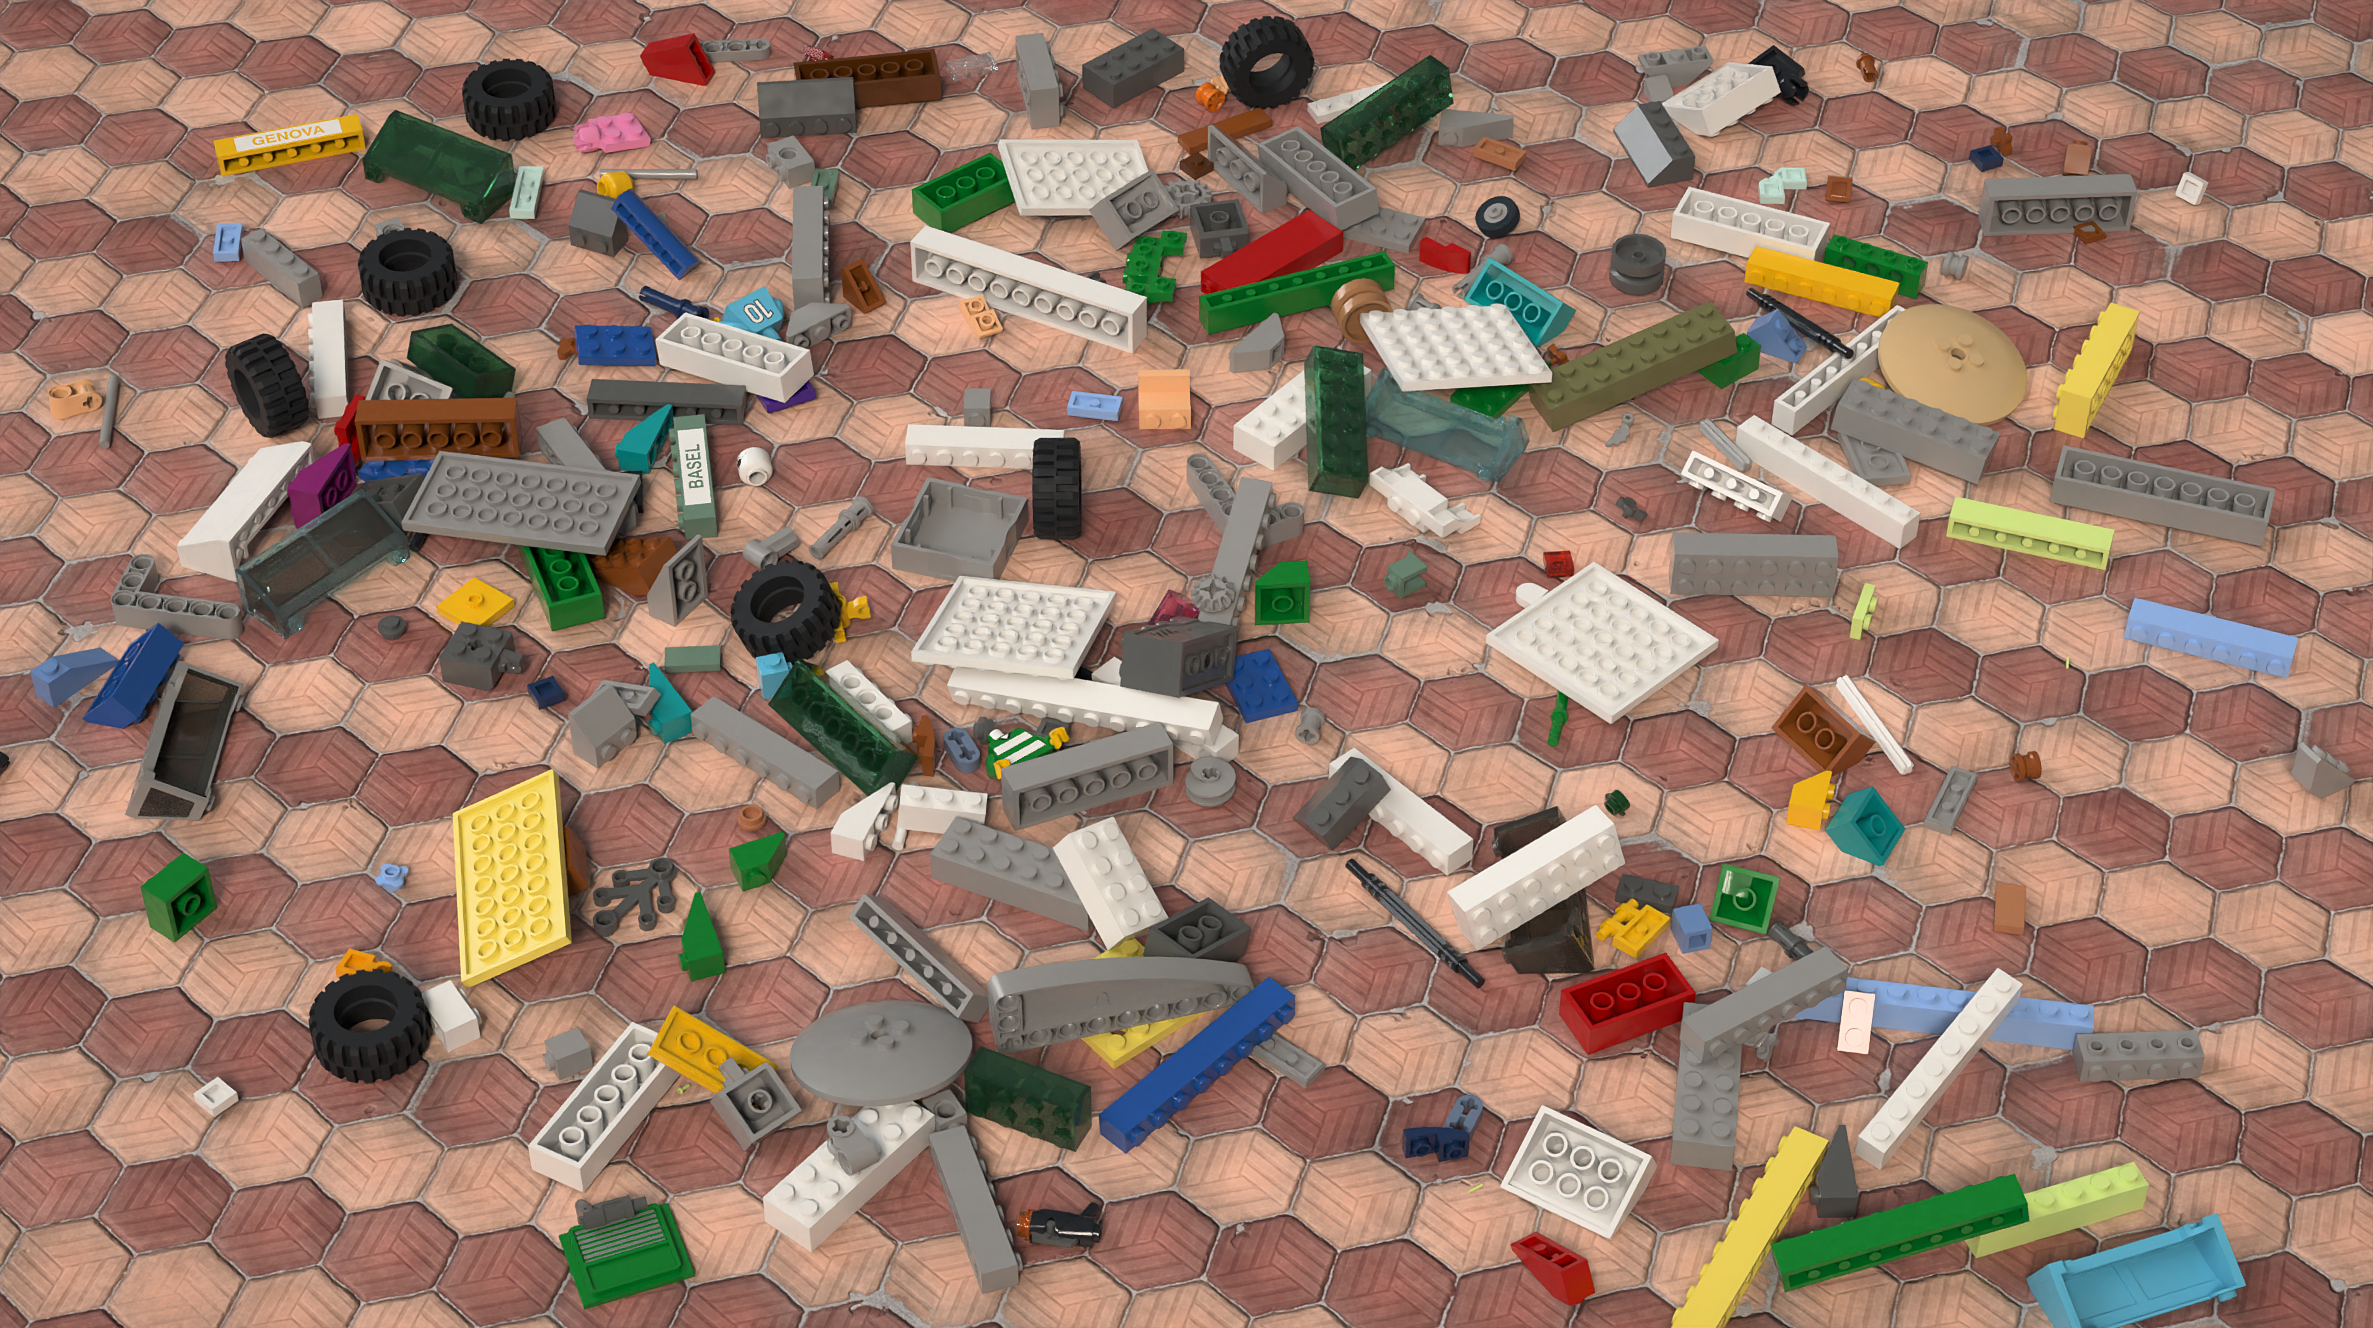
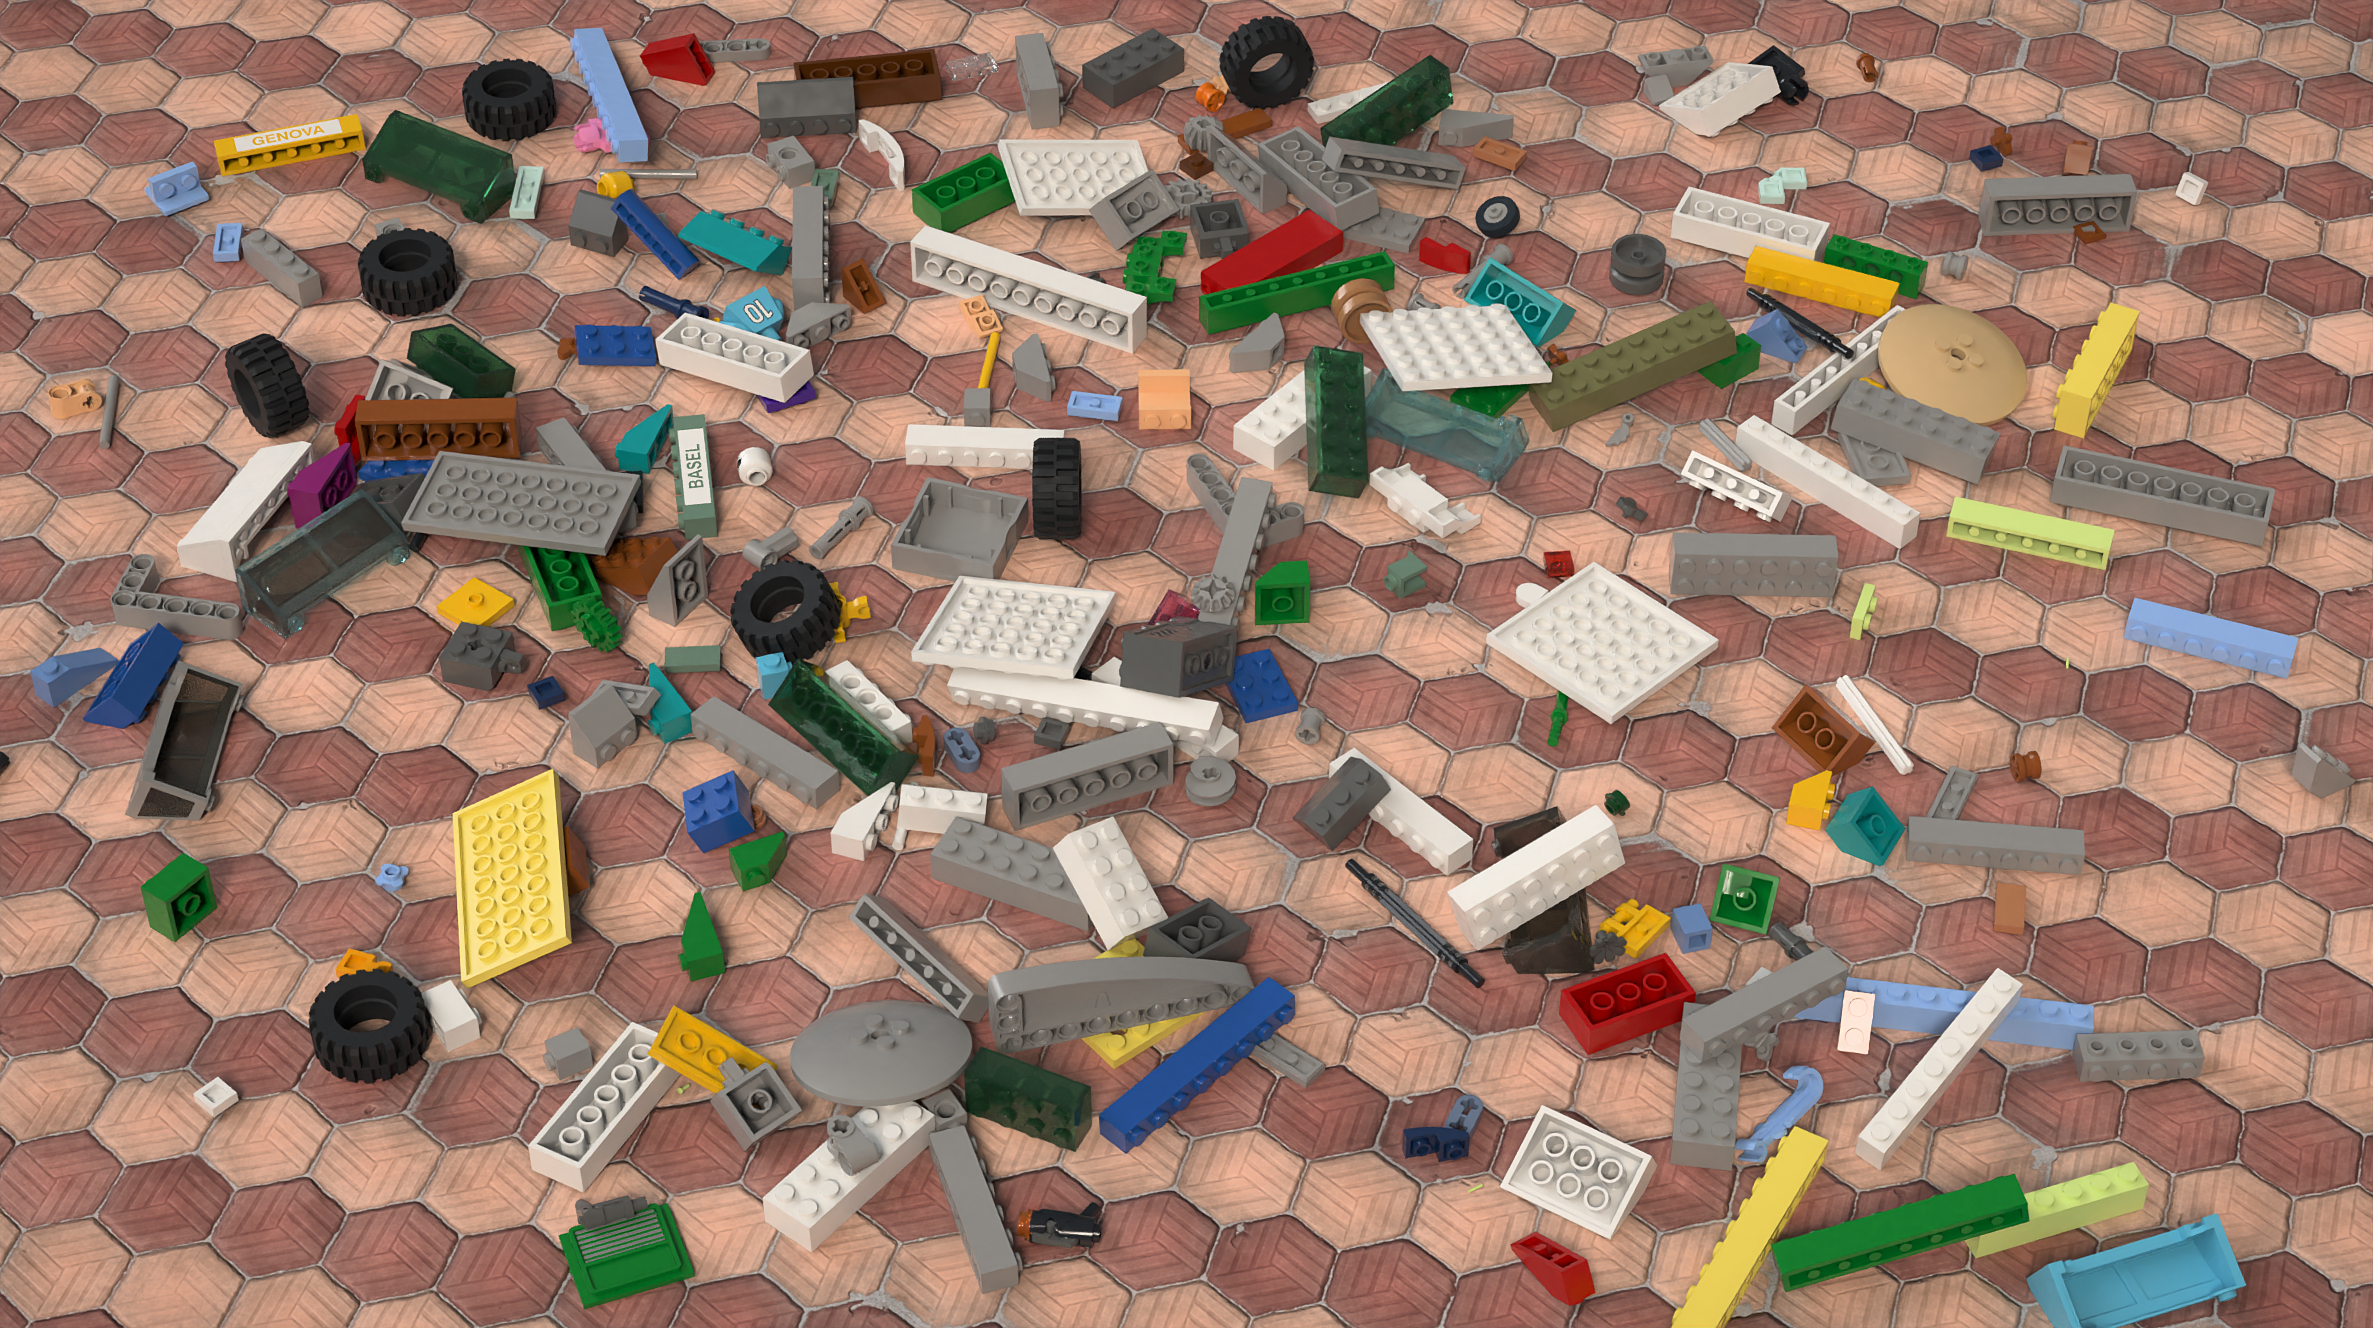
white brick [308,299,349,419] -> none
dark grey plate [378,615,406,640] -> none
dark grey brick [587,379,747,425] -> none
dark grey plant [593,857,676,937] -> none
clear red plate [802,45,834,61] -> none
torso [985,727,1070,780] -> none
dark grey slope [1613,101,1695,188] -> none
dark grey plate [1615,873,1679,914] -> none
dark grey slope [1810,1125,1859,1218] -> none
dark orange tile [1825,175,1853,203] -> none
none -> light blue bracket [144,161,209,216]
none -> light blue brick [570,28,648,163]
none -> green gear [571,595,623,653]
none -> teal slope [678,209,792,275]
none -> blue brick [682,770,755,853]
none -> white slope [859,119,905,191]
none -> yellow bar [978,332,1001,388]
none -> light grey slope [1012,333,1056,402]
none -> light grey gear [1184,114,1224,152]
none -> light grey brick [1322,137,1466,189]
none -> dark grey plant [1588,930,1627,964]
none -> light blue piece [1735,1066,1823,1163]
none -> light grey brick [1906,816,2085,875]

